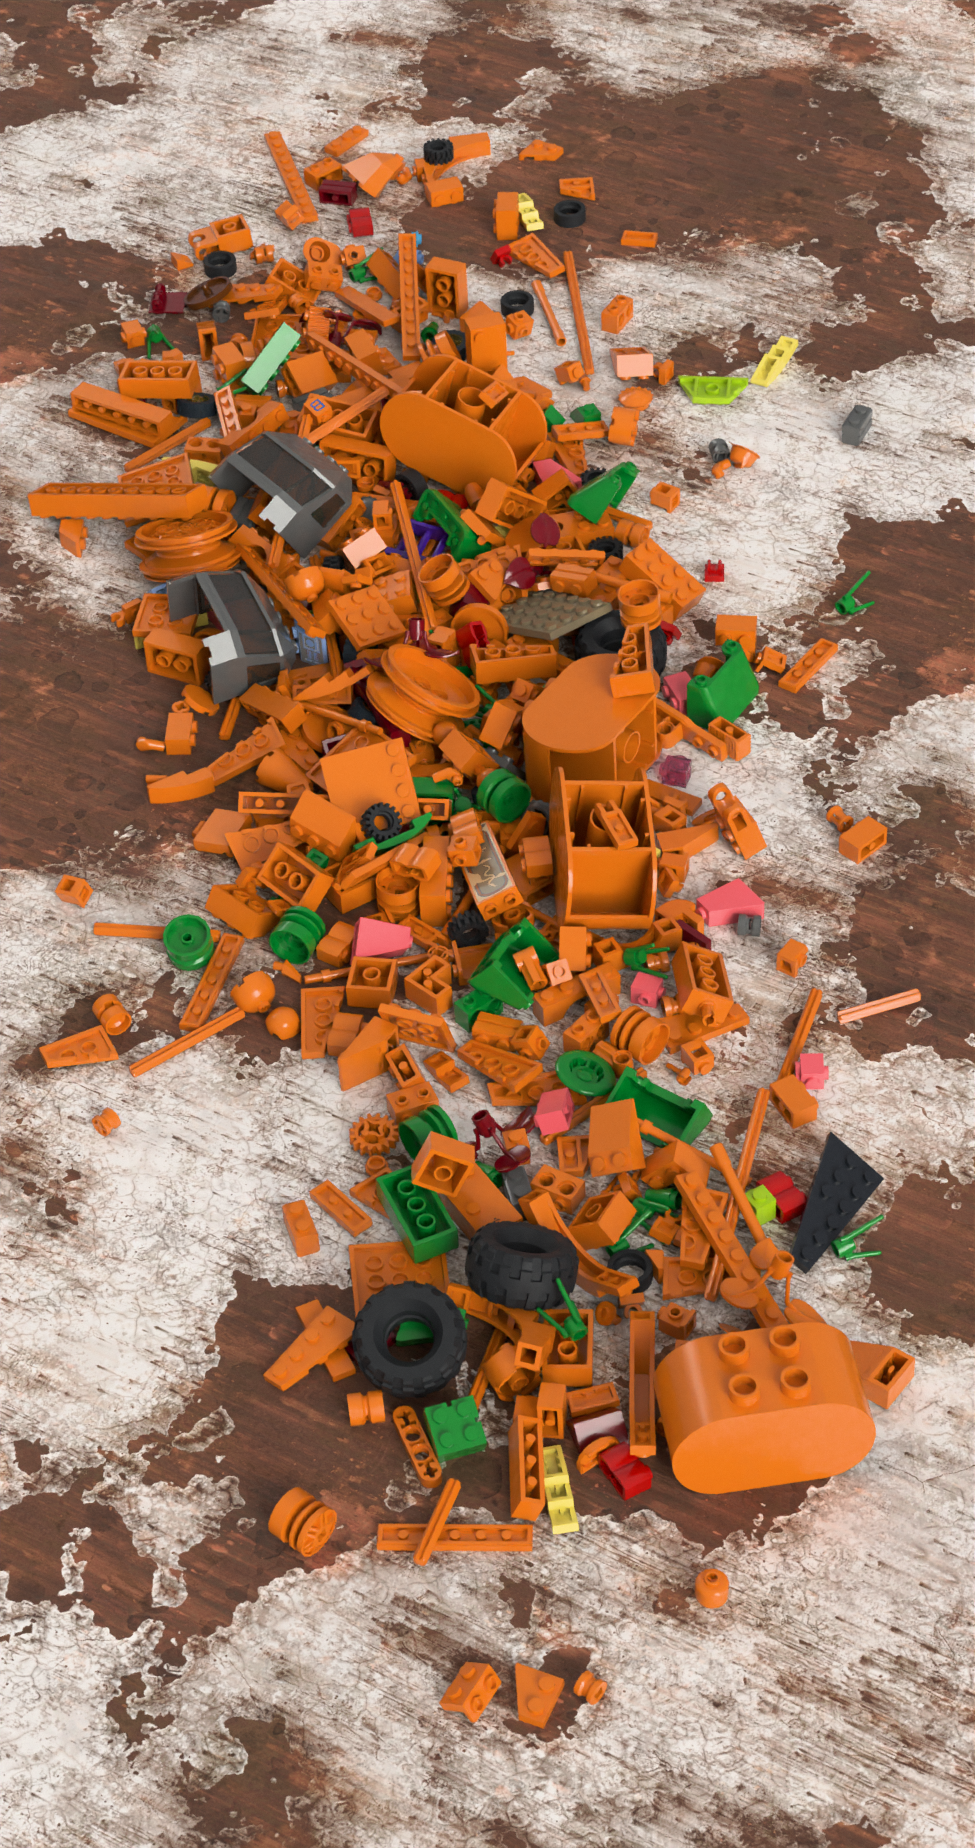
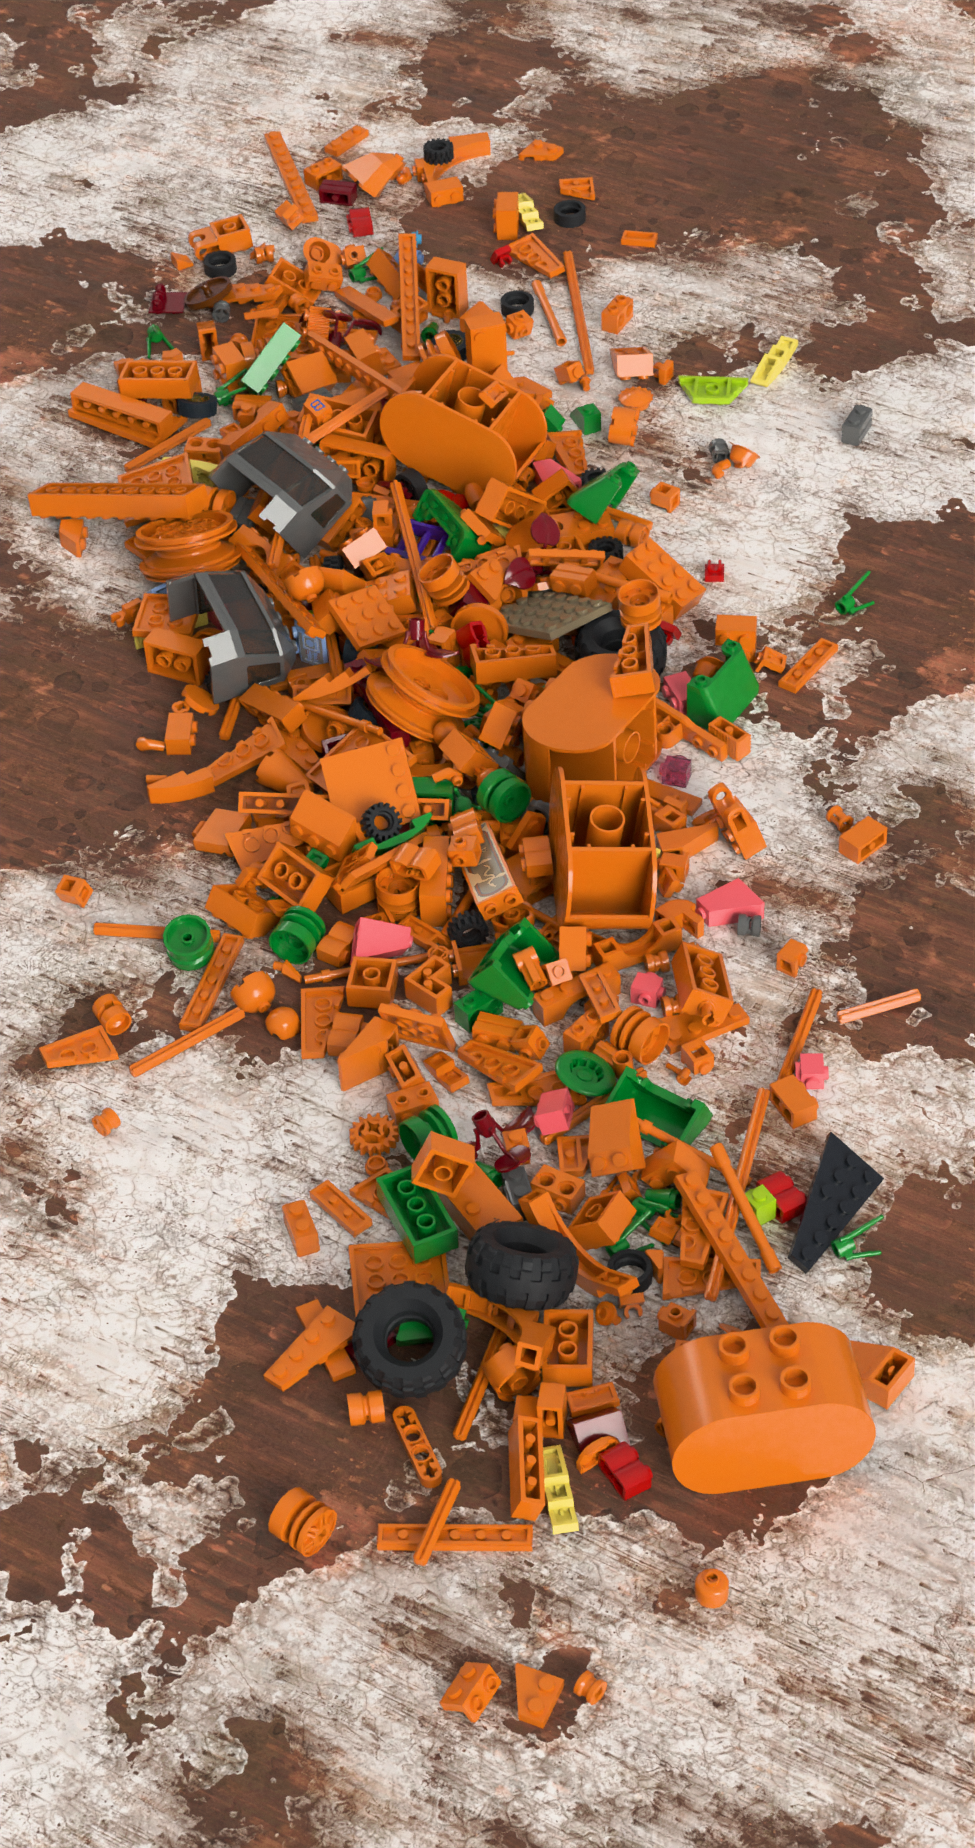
orange brick [120,319,147,349] -> none
orange plate [213,385,243,437] -> none
orange plate [276,669,293,699] -> none
orange bracket [342,567,373,590] -> none
green piece [423,1395,487,1463] -> none
green plant [536,1278,588,1341] -> none
orange plate [551,420,609,442] -> none
orange hinge [594,800,639,851] -> none
green plant [623,943,670,979] -> none
orange arch [629,1311,656,1458] -> none
dark red tile [677,919,711,950] -> none
orange plant [719,1237,827,1324] -> none

